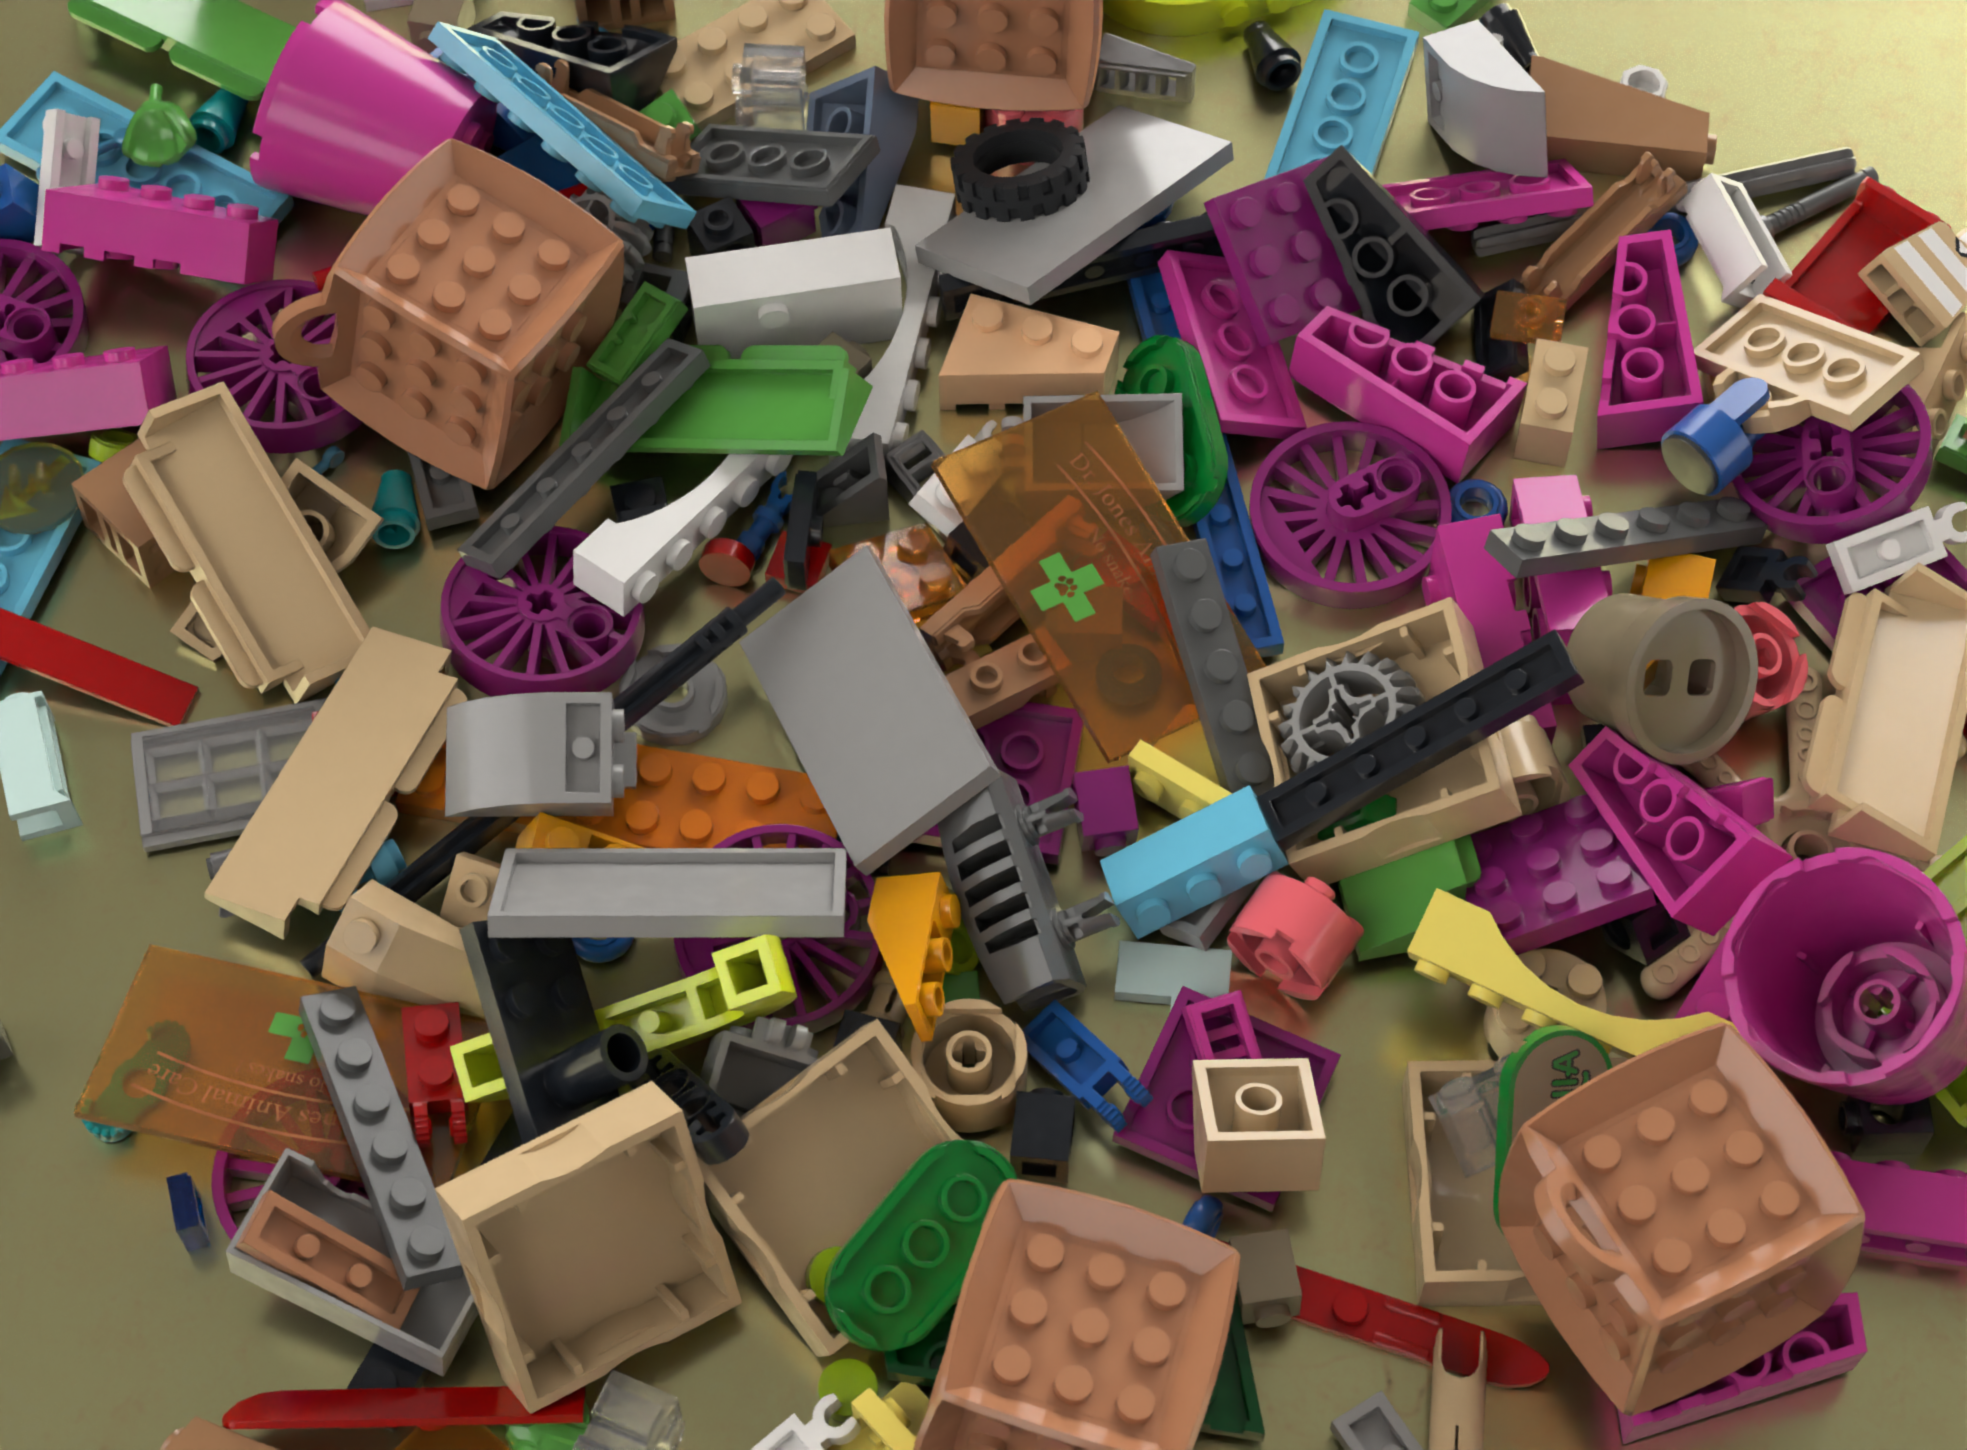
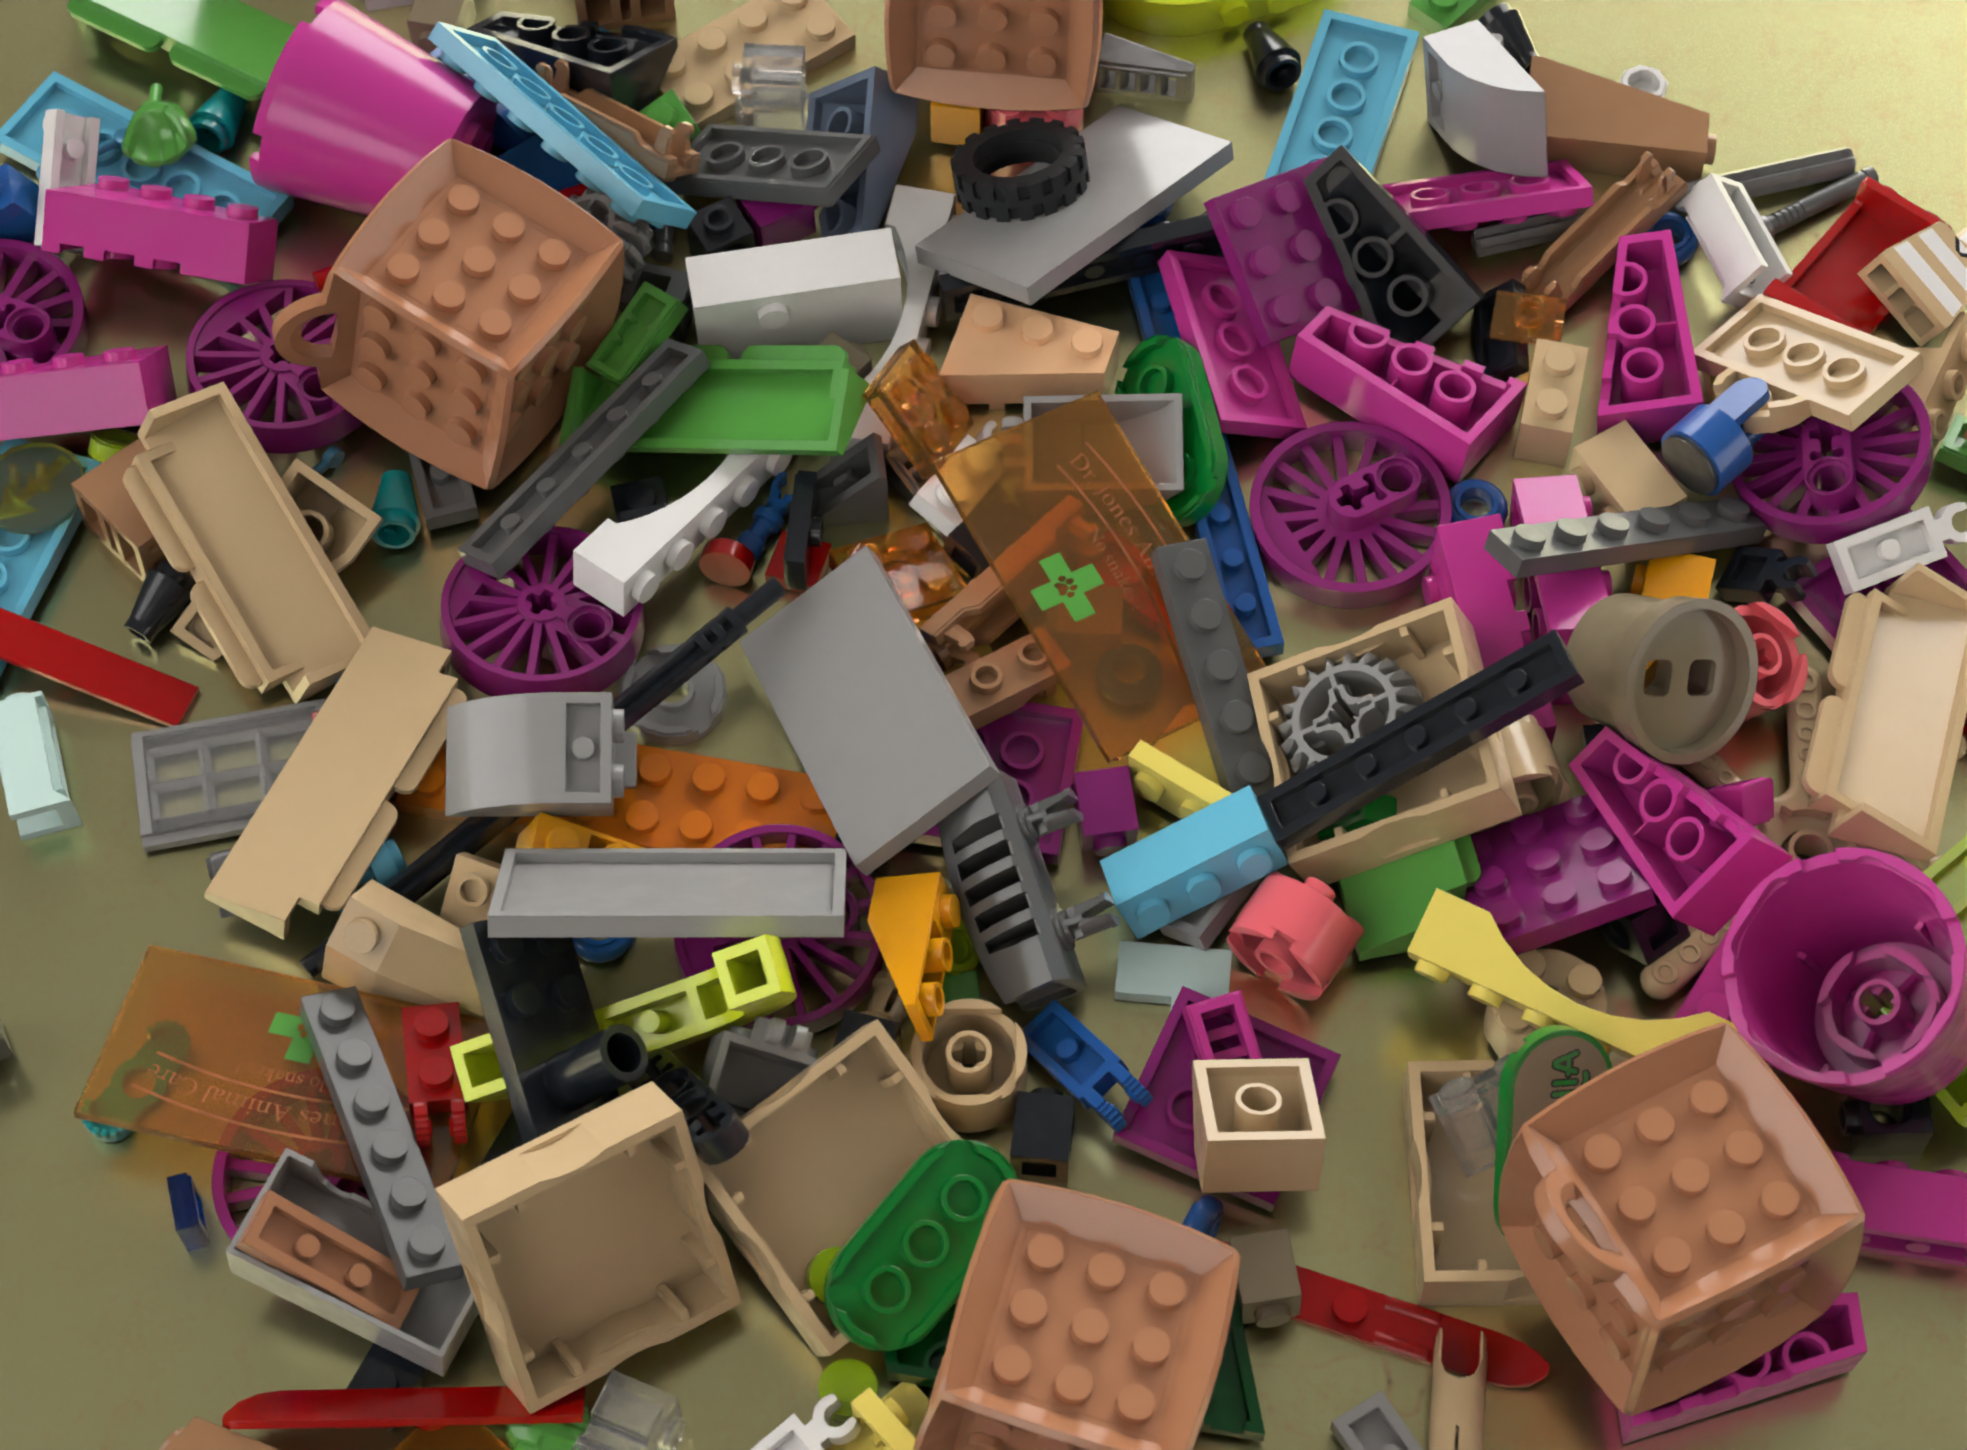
none -> black cone [124,561,196,644]
none -> clear orange plate [862,339,974,480]
none -> tan brick [1567,420,1688,515]

